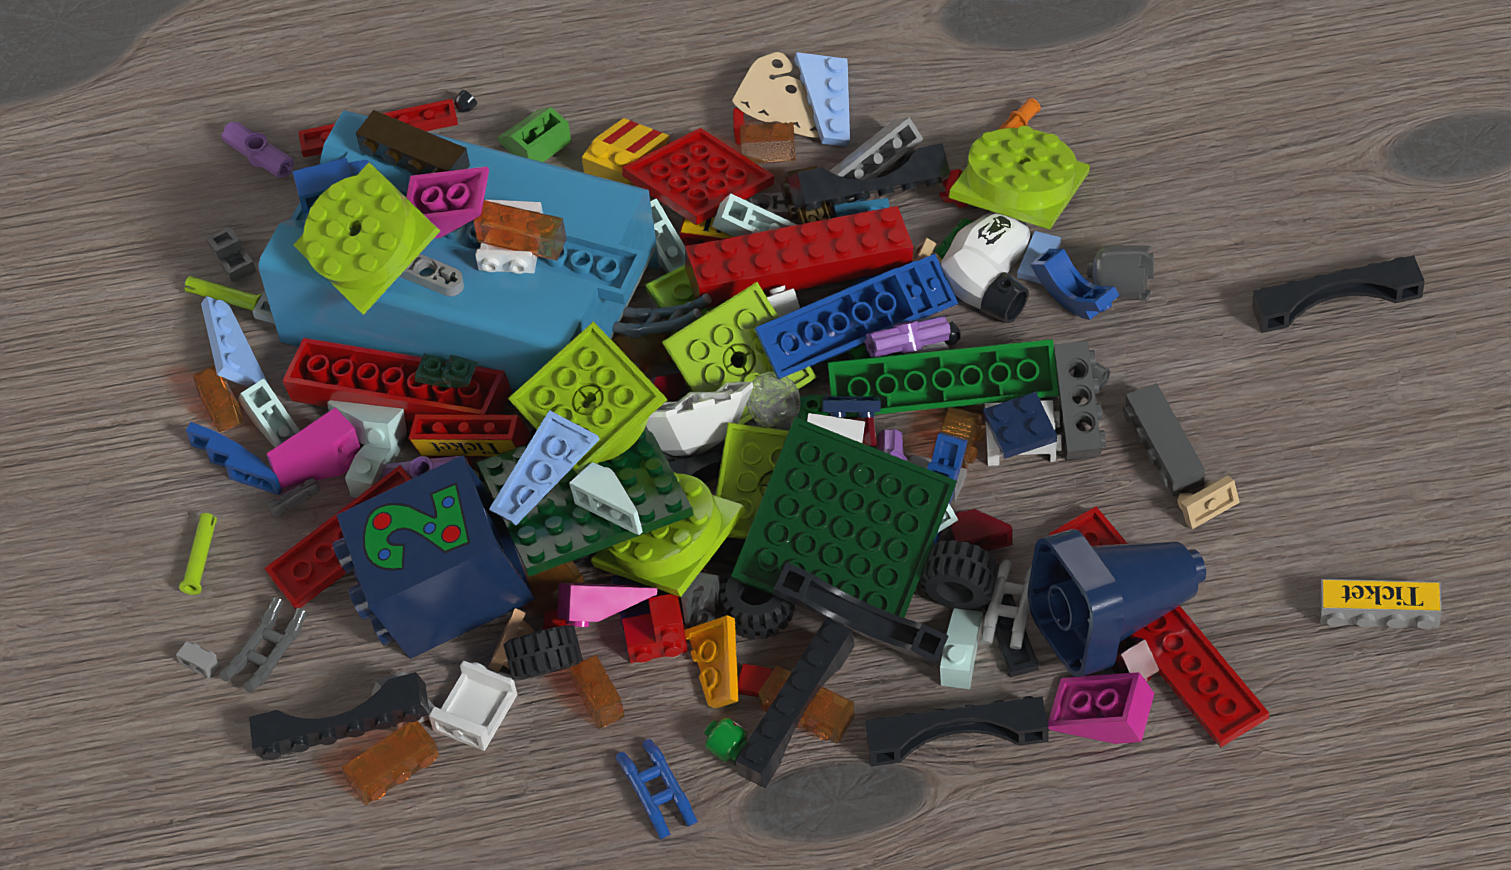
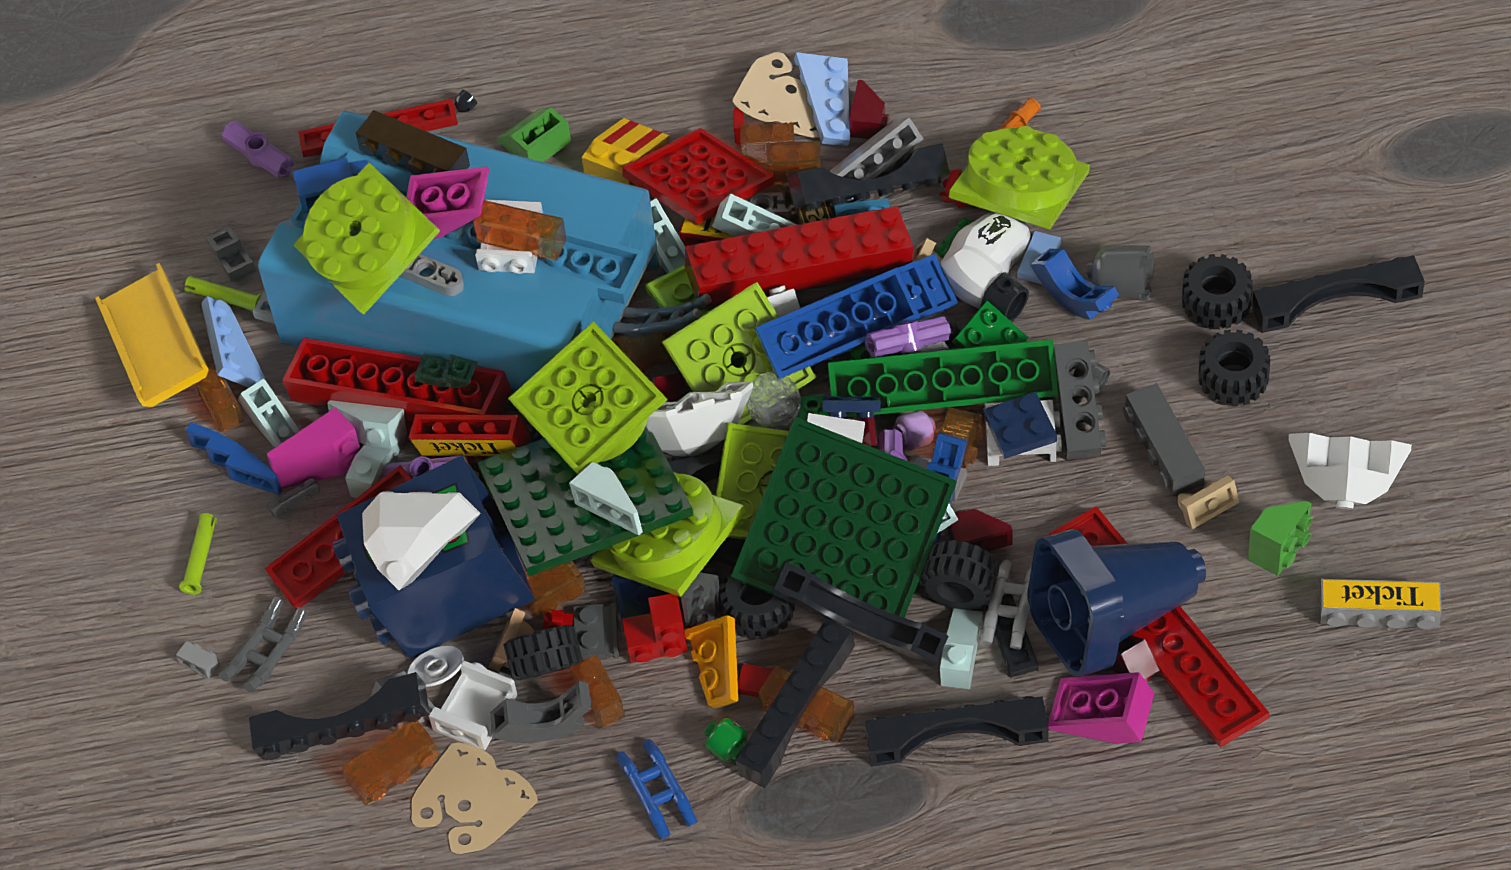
light blue wing [489,410,600,525] -> none
slope [557,582,657,627] -> none
none -> yellow ladder [95,263,209,407]
none -> white brick [362,492,481,590]
none -> white dish [408,646,464,687]
none -> tan piece [411,742,538,854]
none -> dark grey arch [490,681,591,743]
none -> dark grey plate [574,603,619,662]
none -> clear orange brick [766,141,822,185]
none -> dark red slope [849,80,890,139]
none -> lavender head [892,410,936,451]
none -> green plate [952,301,1029,348]
none -> black tyre [1182,254,1253,330]
none -> black tyre [1198,330,1270,406]
none -> bright green slope [1248,501,1313,576]
none -> white brick [1288,433,1412,509]

